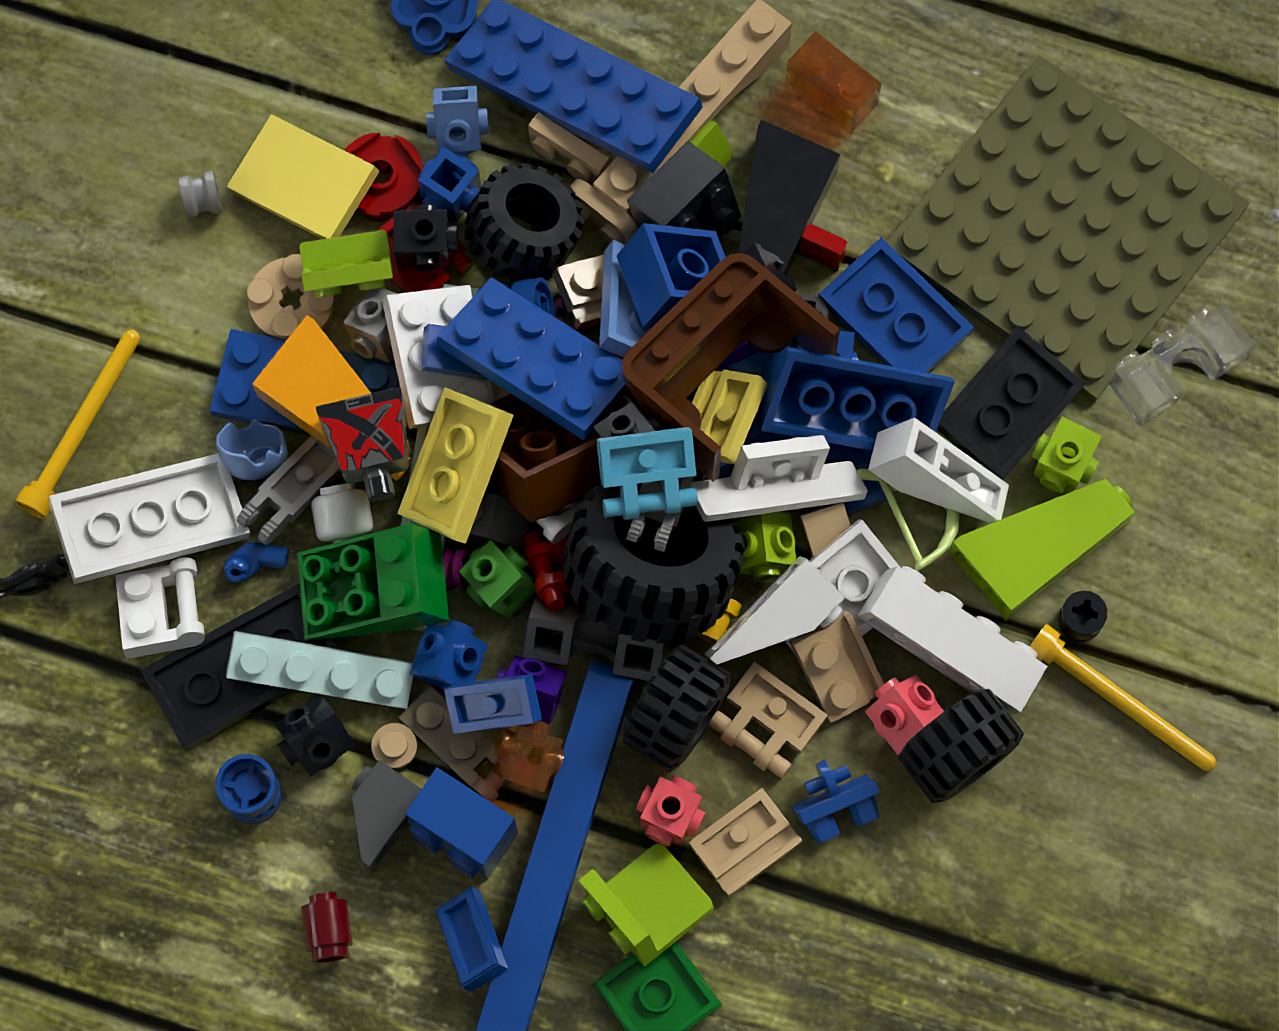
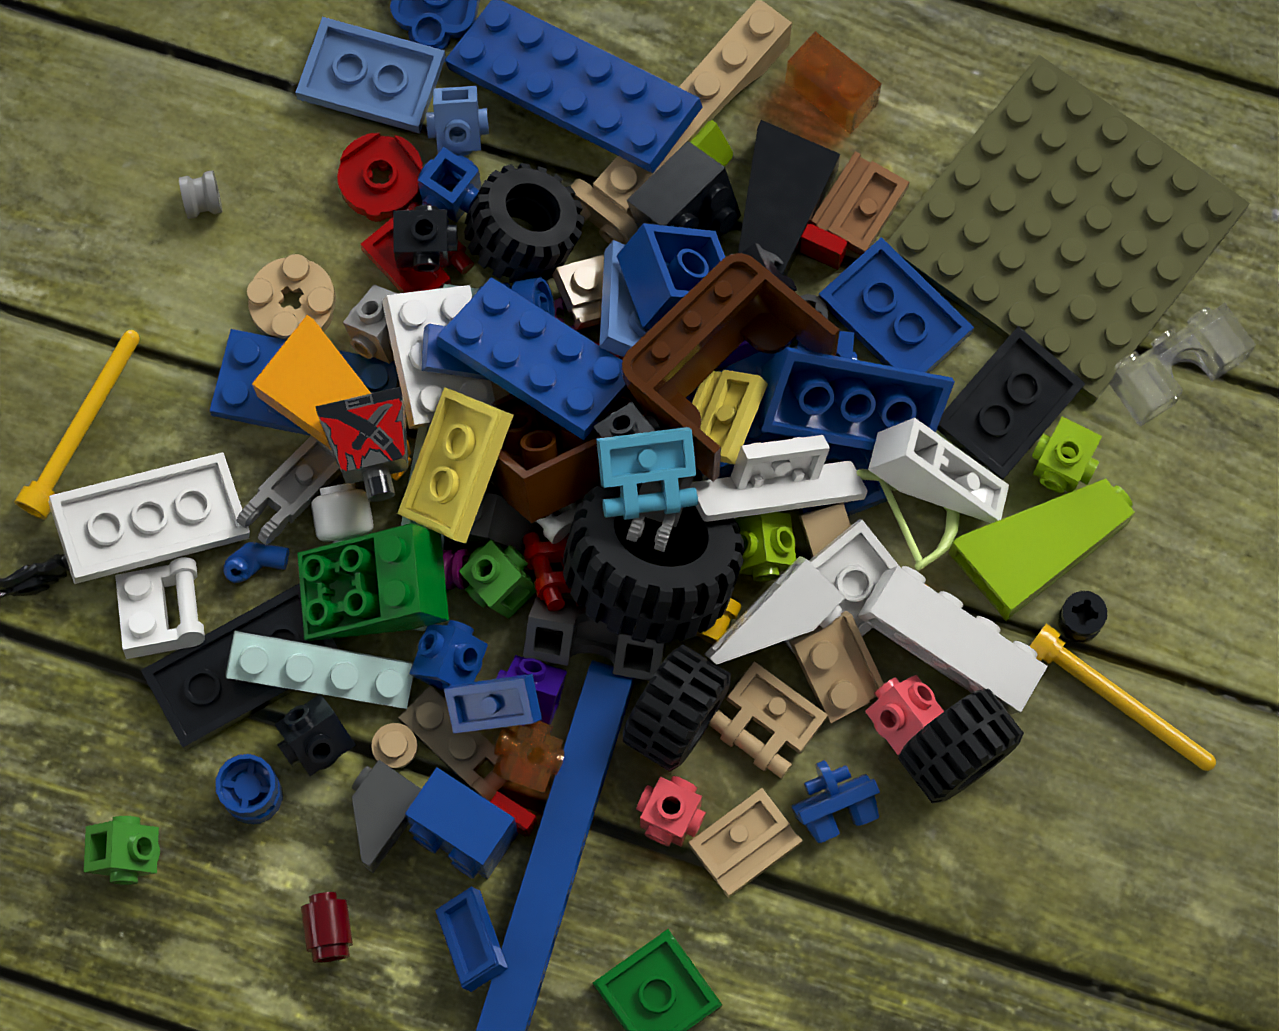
medium blue hair [216,419,289,480] -> none
light yellow tile [226,114,379,239] -> none
lime bracket [299,230,394,297] -> none
tan plate [528,112,610,183] -> none
lime bracket [579,844,714,966] -> none
none -> bright green brick [84,816,160,885]
none -> medium blue plate [295,17,446,134]
none -> red tile [490,791,537,837]
none -> medium nougat plate [810,151,909,256]

